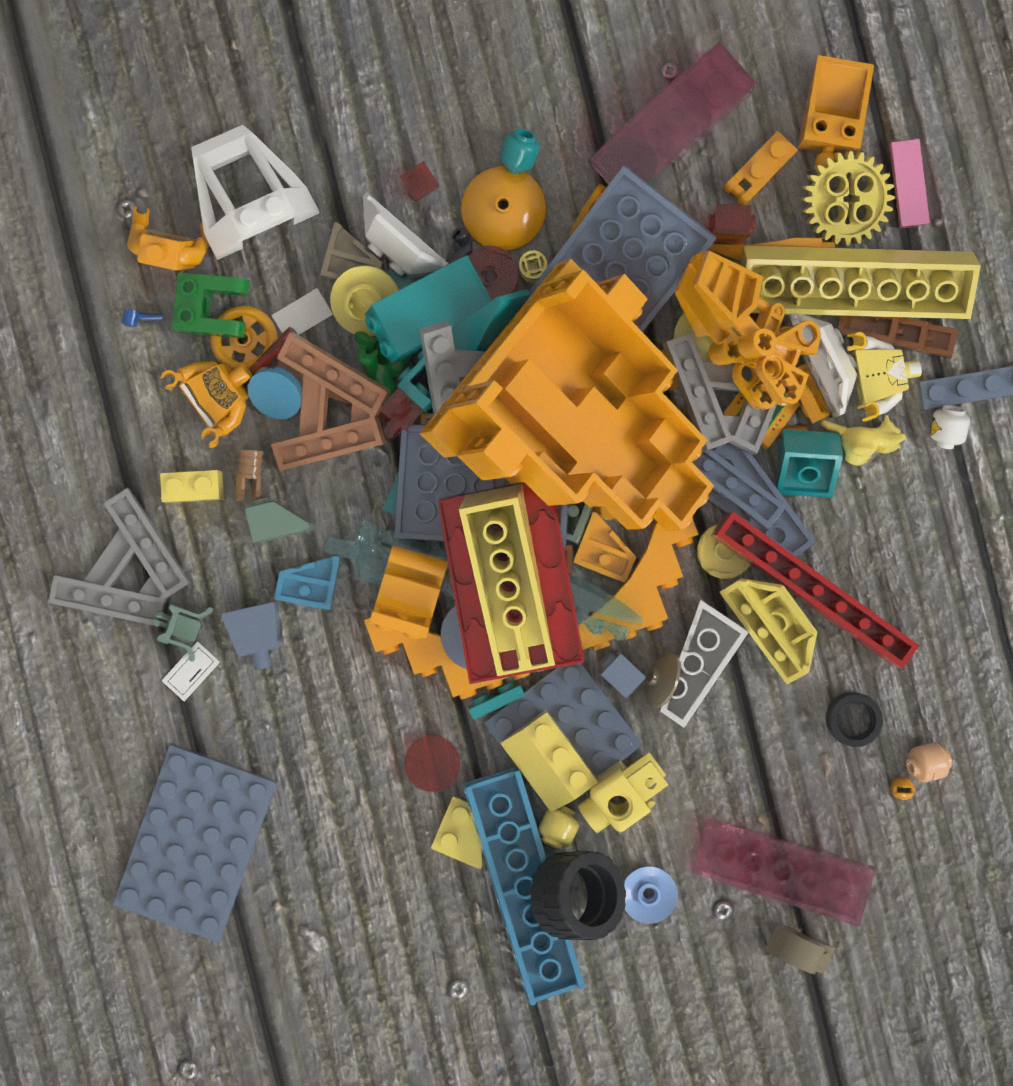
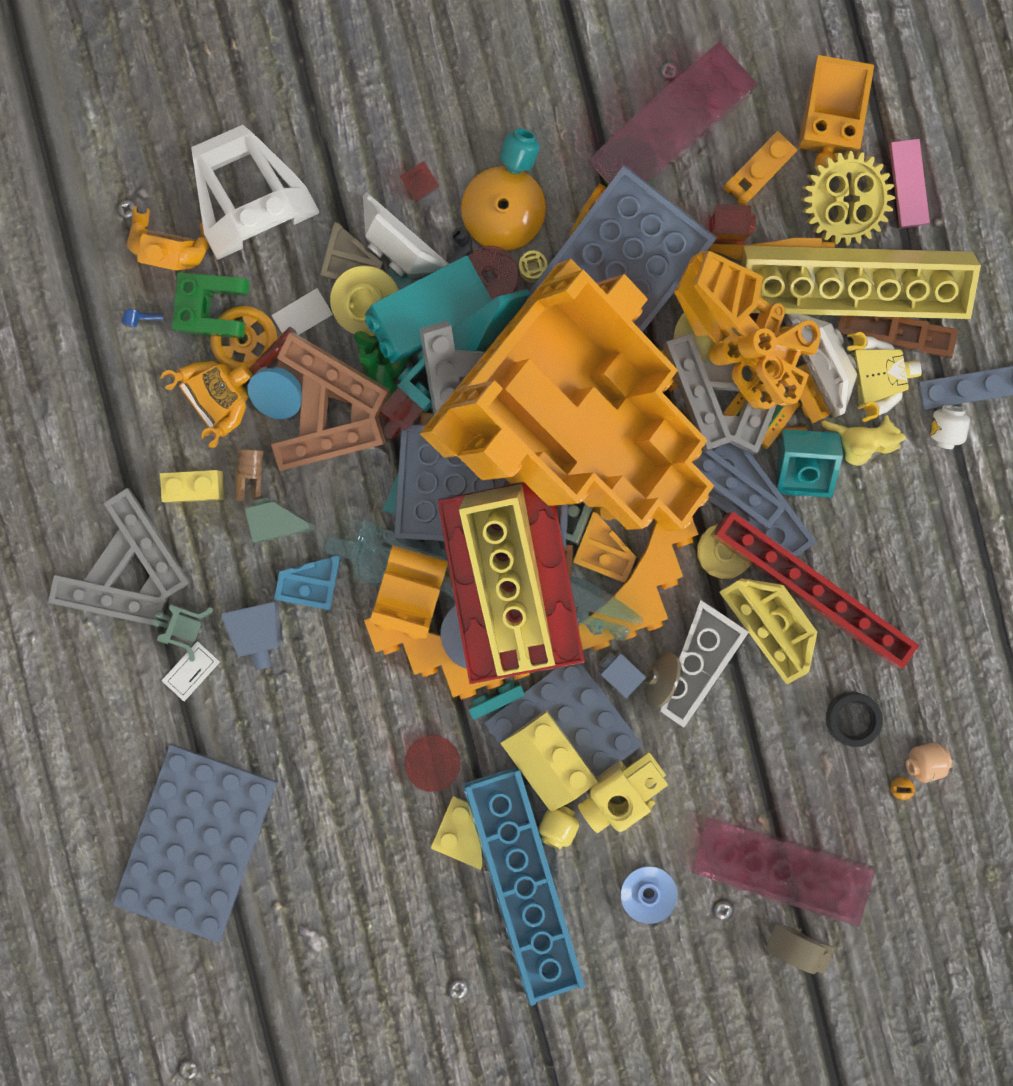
black tyre [530,851,626,940] -> none

